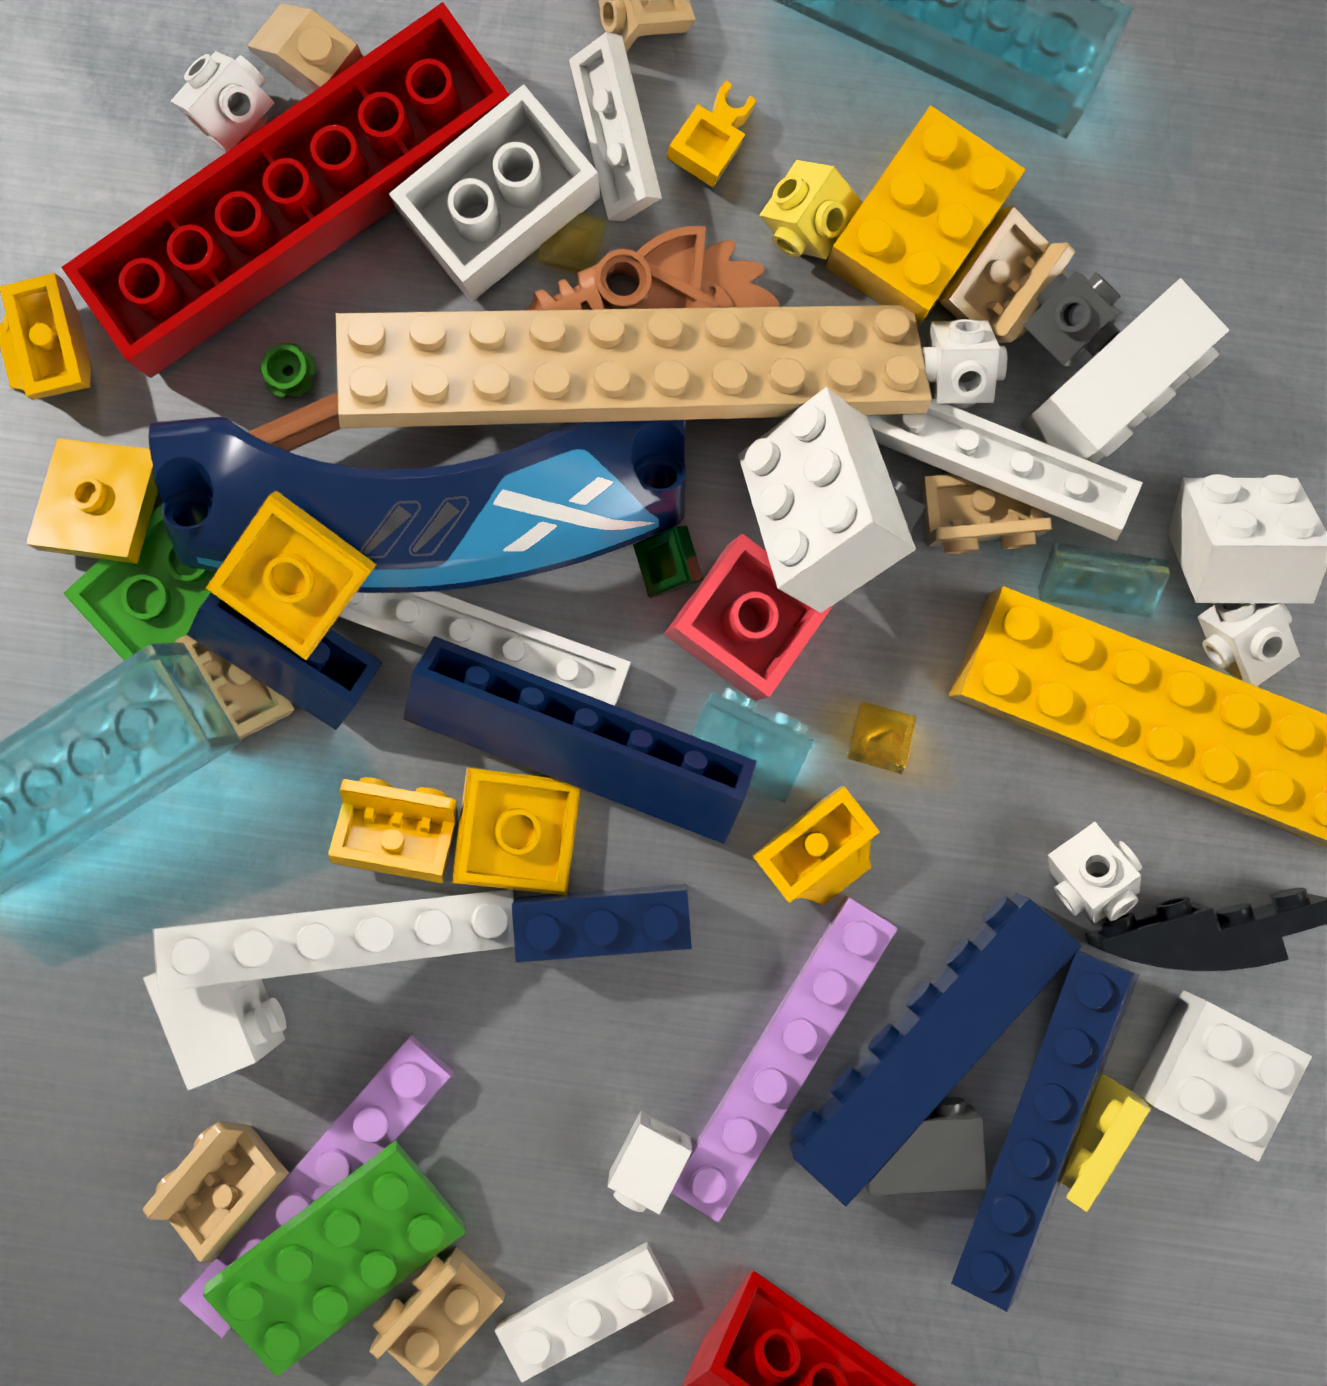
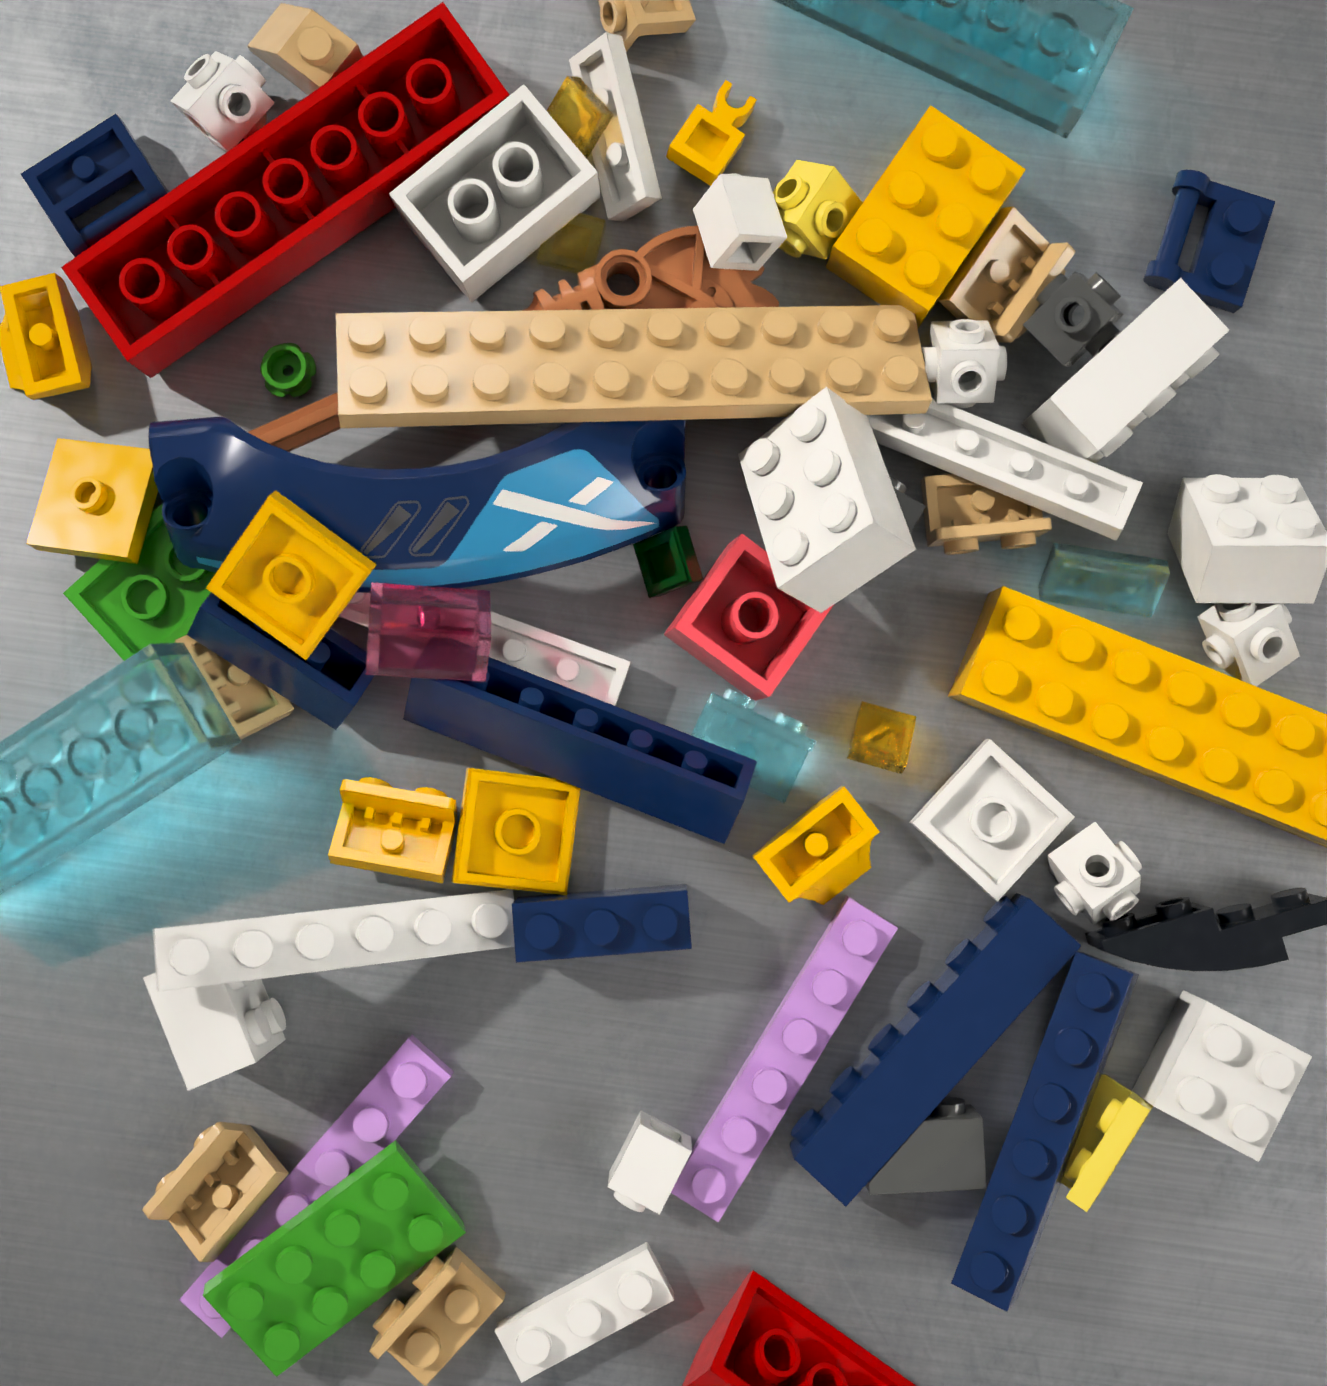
none -> dark blue plate [21,114,169,257]
none -> clear pink panel [366,582,491,682]
none -> clear yellow tile [547,76,614,159]
none -> white brick [693,173,787,271]
none -> white plate [910,739,1075,901]
none -> dark blue plate [1143,170,1276,313]

